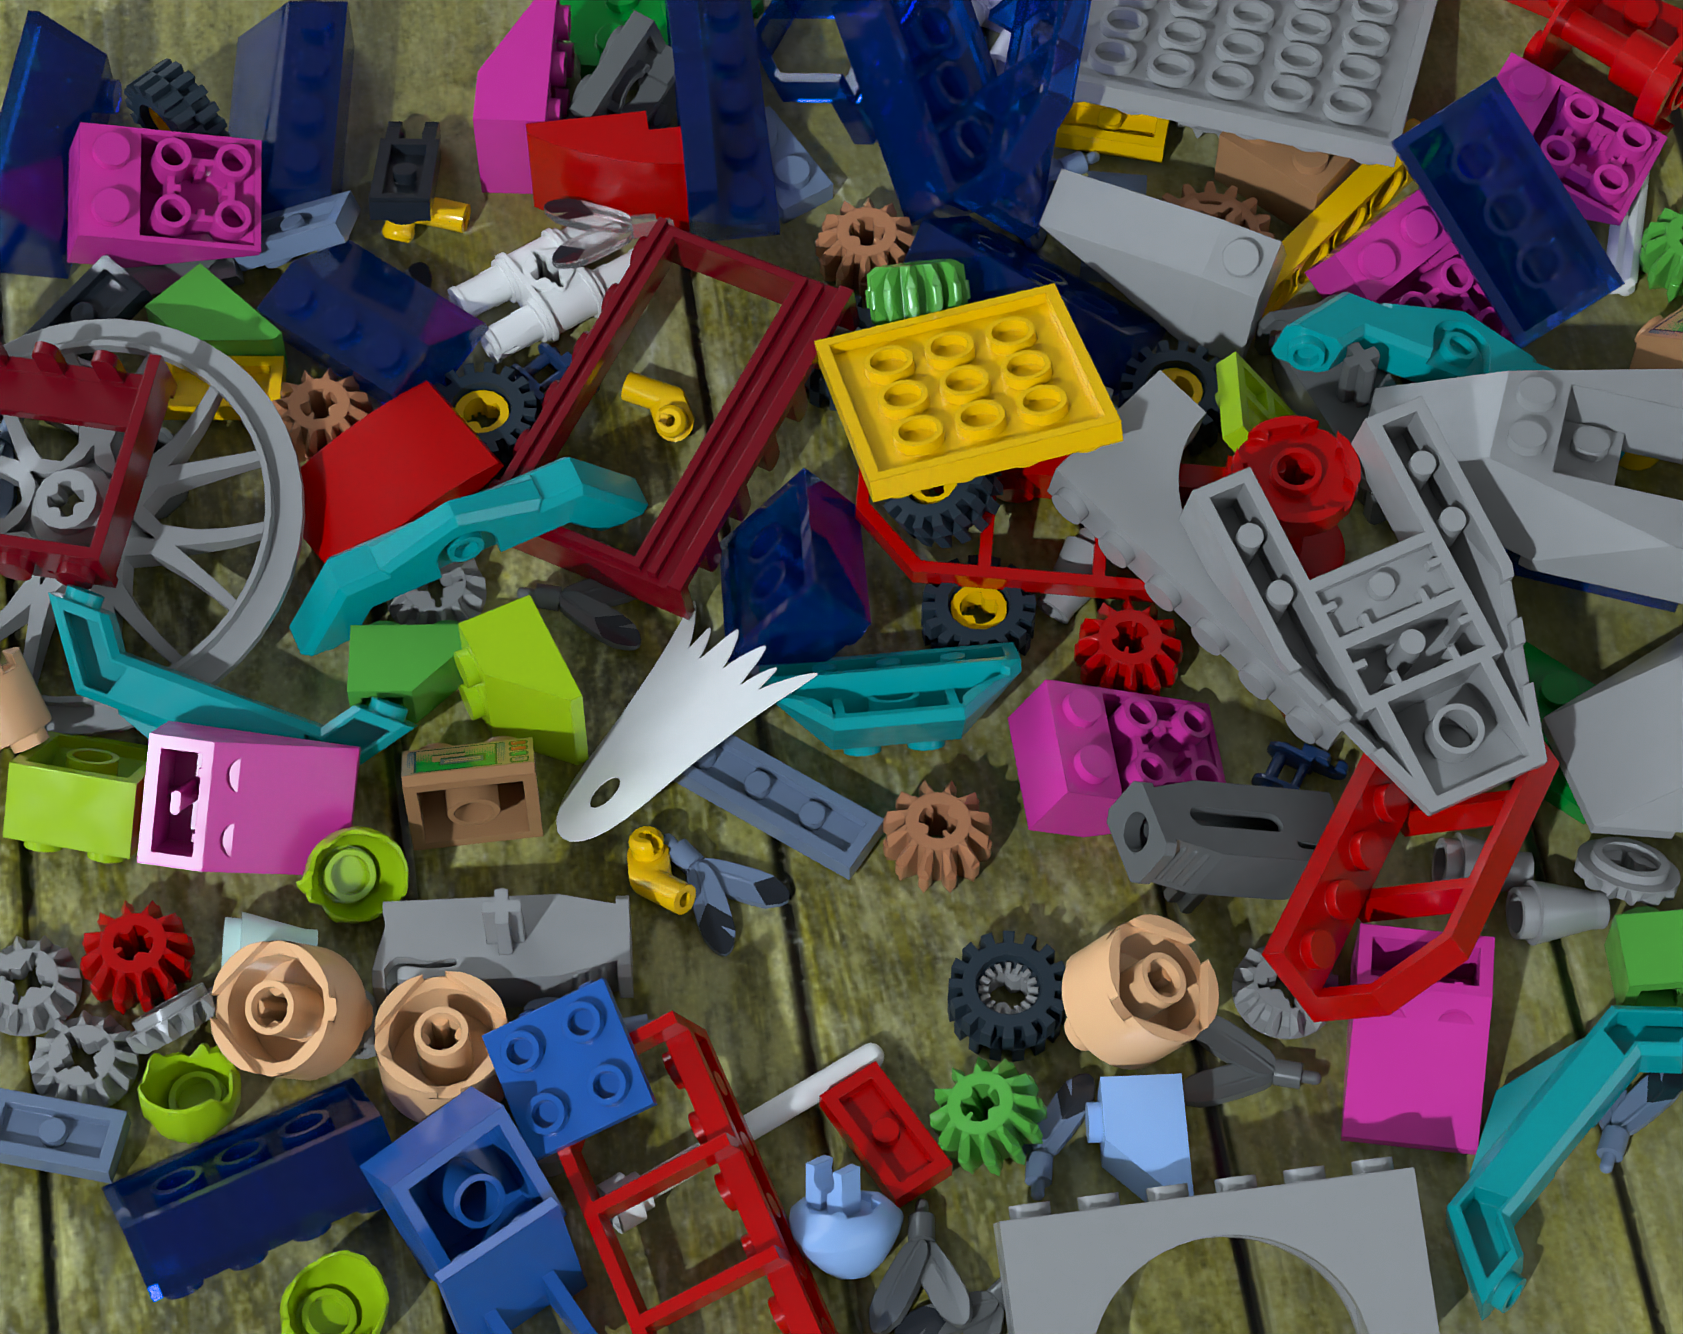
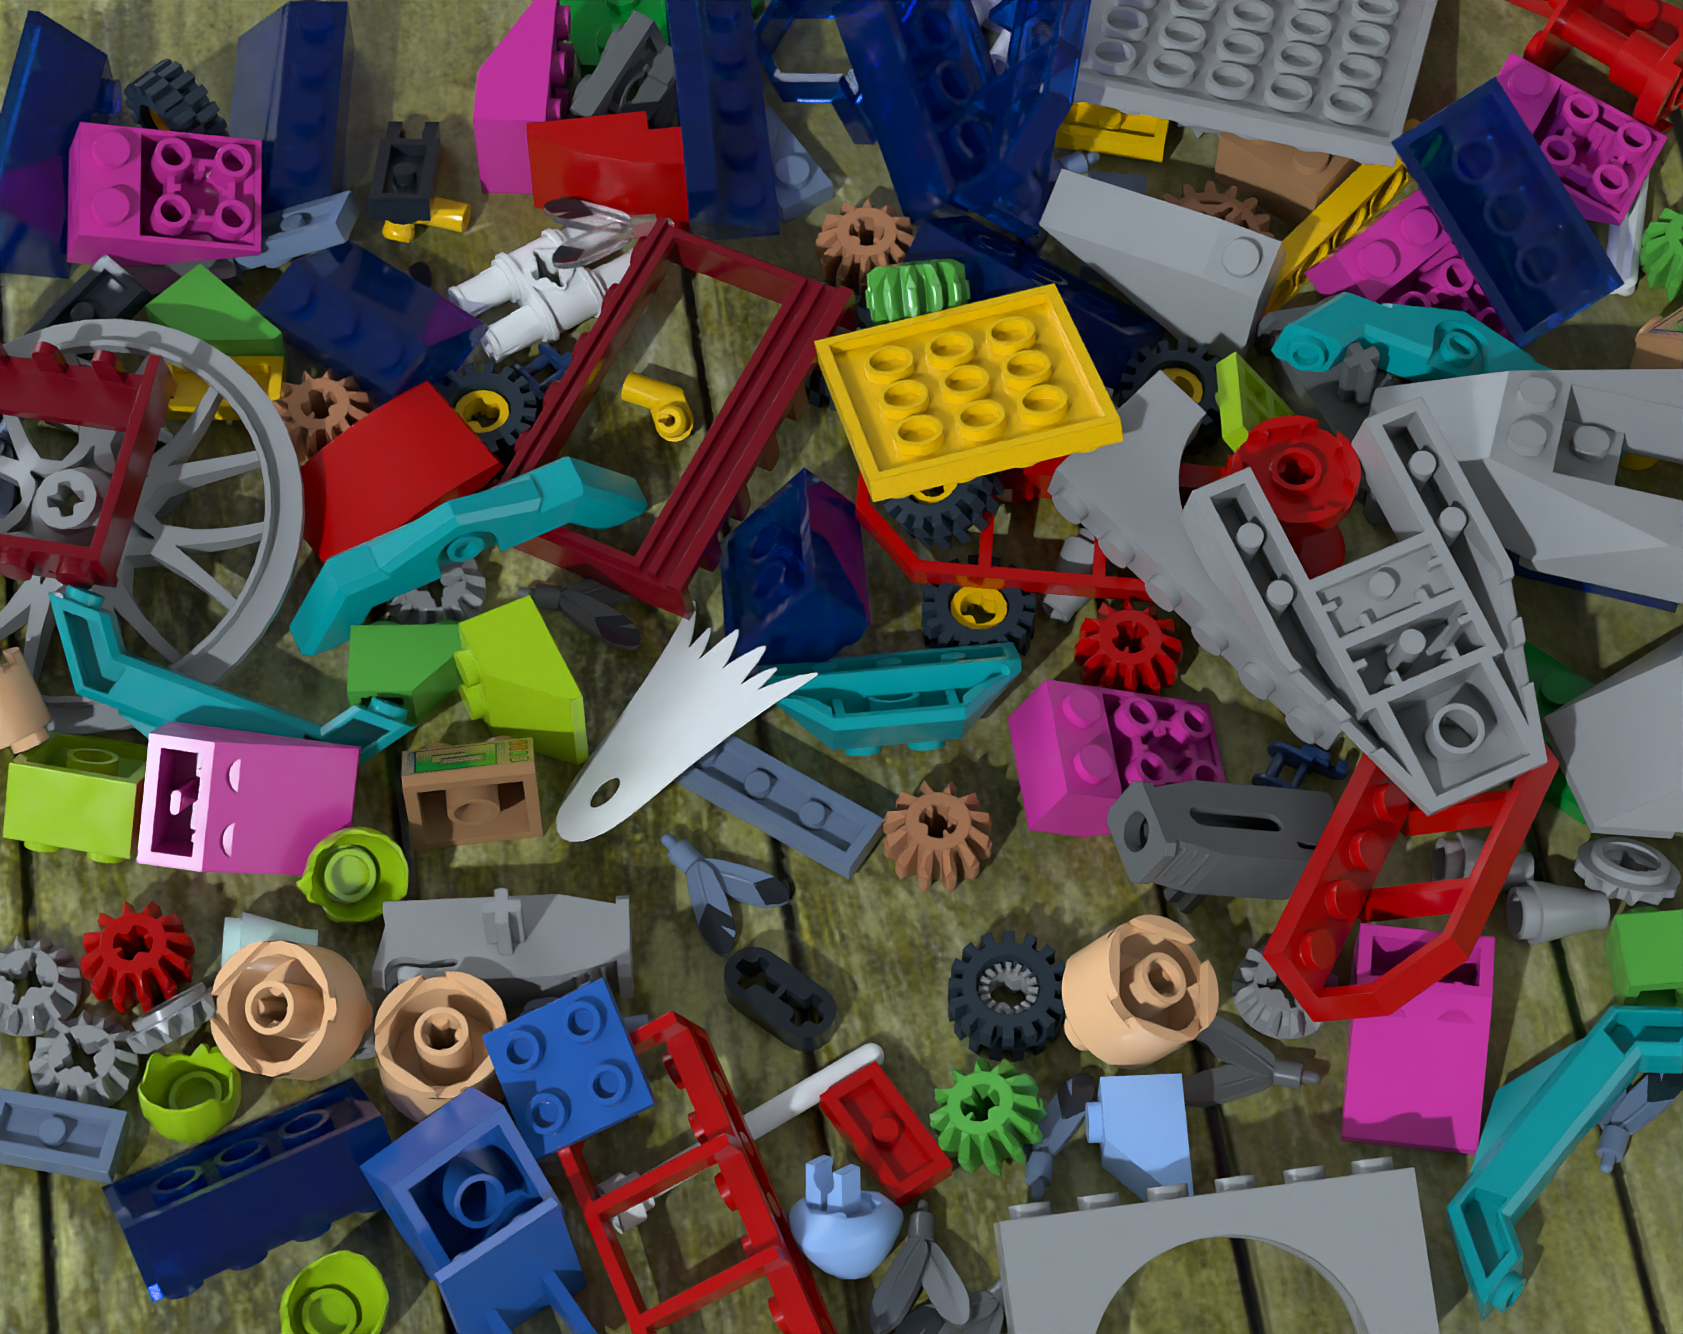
yellow arm [627,826,696,915] -> none
none -> black beam [724,947,836,1052]

